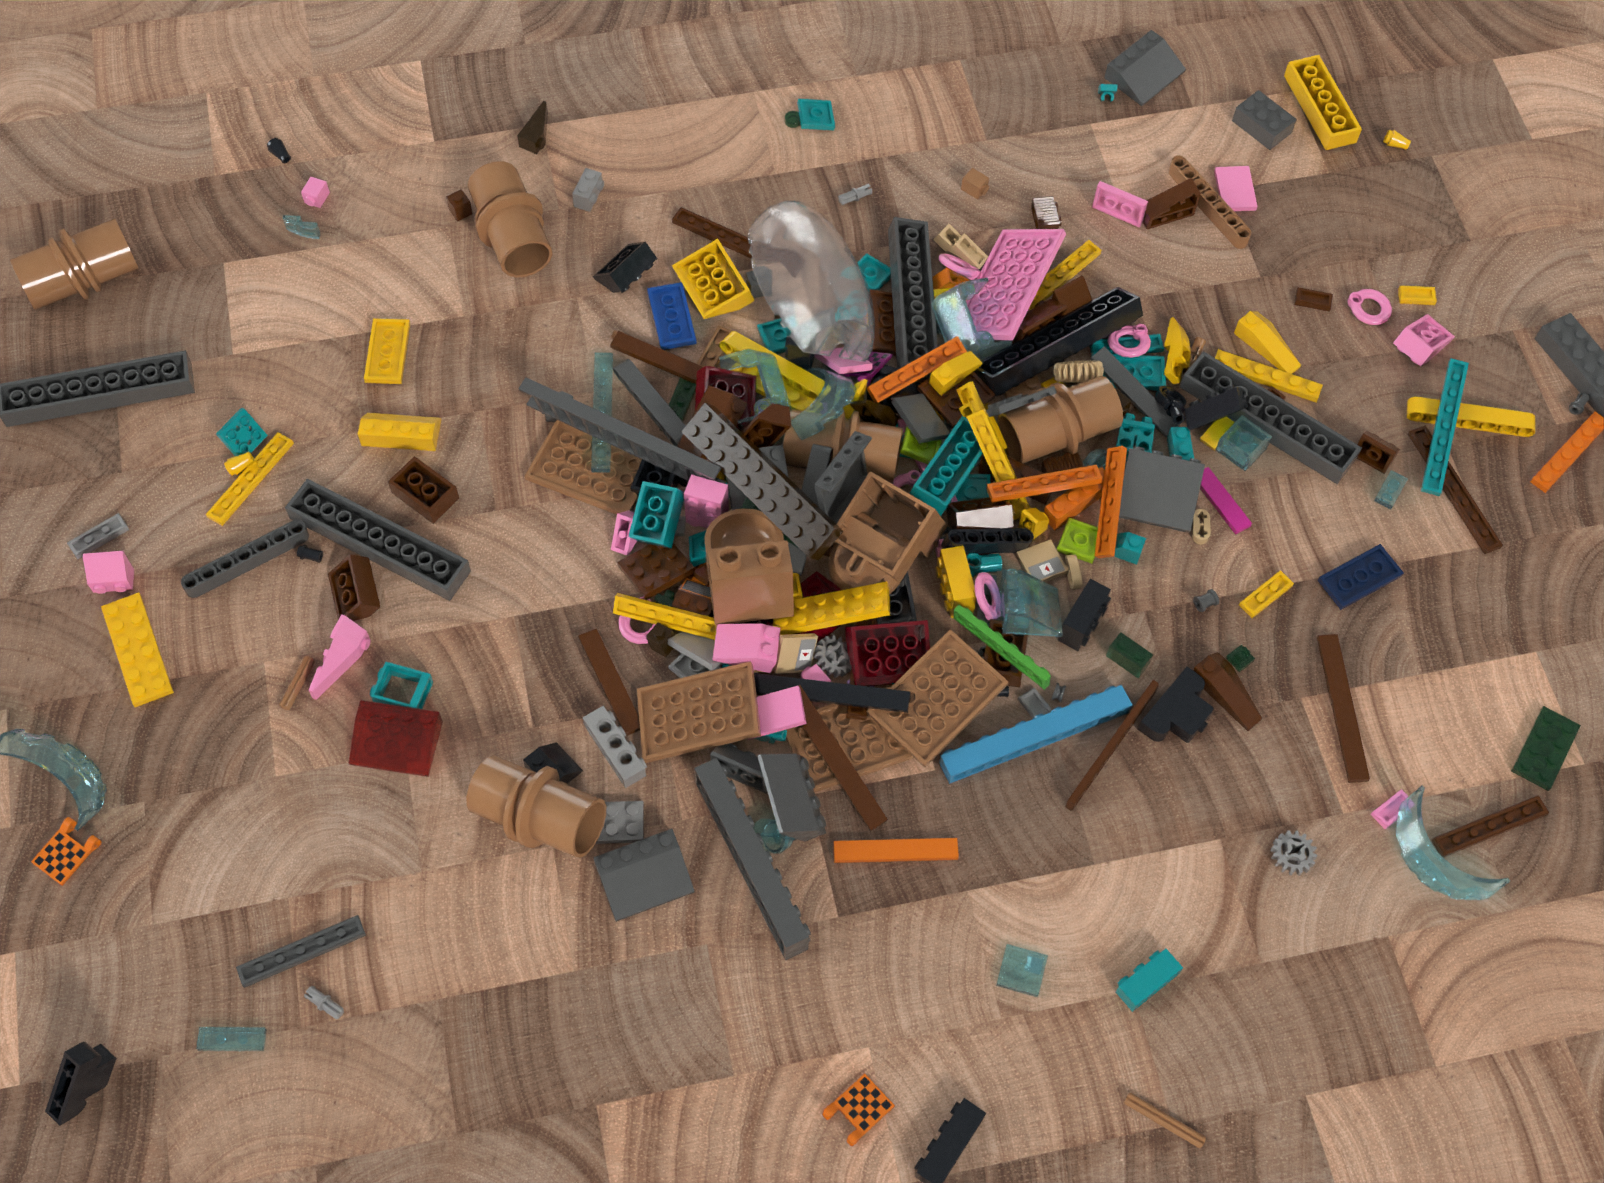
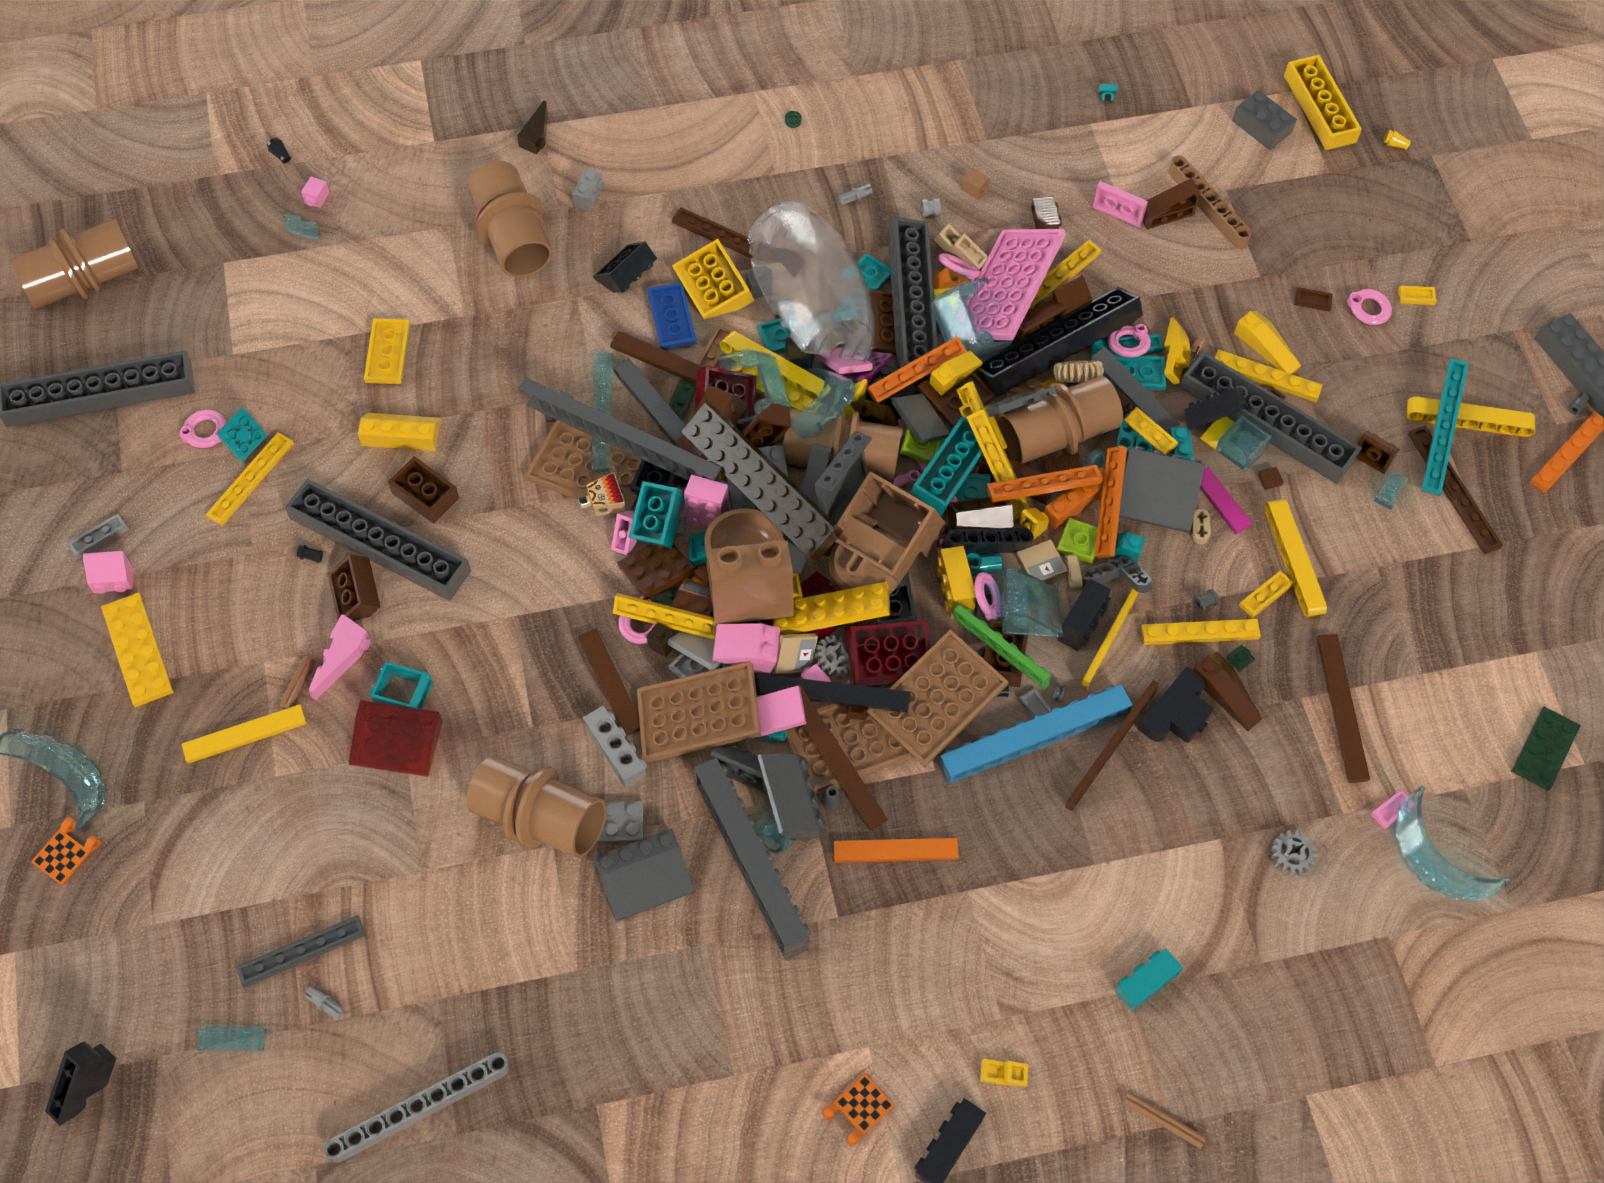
dark grey beam [181,519,309,598] -> none
yellow cone [224,451,254,476] -> none
reddish brown brick [446,189,473,222] -> none
black slope [523,742,583,784] -> none
teal tile [797,99,835,131] -> none
clear light blue tile [996,944,1048,997] -> none
dark grey slope [1105,30,1186,106] -> none
clear green piece [1106,632,1153,678] -> none
black pin [1155,386,1187,424] -> none
bright pink tile [1214,166,1258,211] -> none
dark blue plate [1317,544,1404,610] -> none
bright pink slope [1393,314,1455,366] -> none
reddish brown tile [1431,795,1549,858] -> none
none -> bright pink piece [179,410,227,448]
none -> yellow tile [182,704,307,764]
none -> light grey beam [323,1052,510,1163]
none -> torso [578,472,626,516]
none -> dark grey cone [821,786,842,810]
none -> light grey wheel [921,198,941,217]
none -> yellow slope [980,1059,1028,1087]
none -> yellow tile [1080,588,1139,691]
none -> dark grey beam [1081,556,1152,593]
none -> yellow tile [1124,407,1178,456]
none -> yellow plate [1141,619,1261,645]
none -> reddish brown tile [1258,467,1284,490]
none -> yellow beam [1264,499,1327,617]

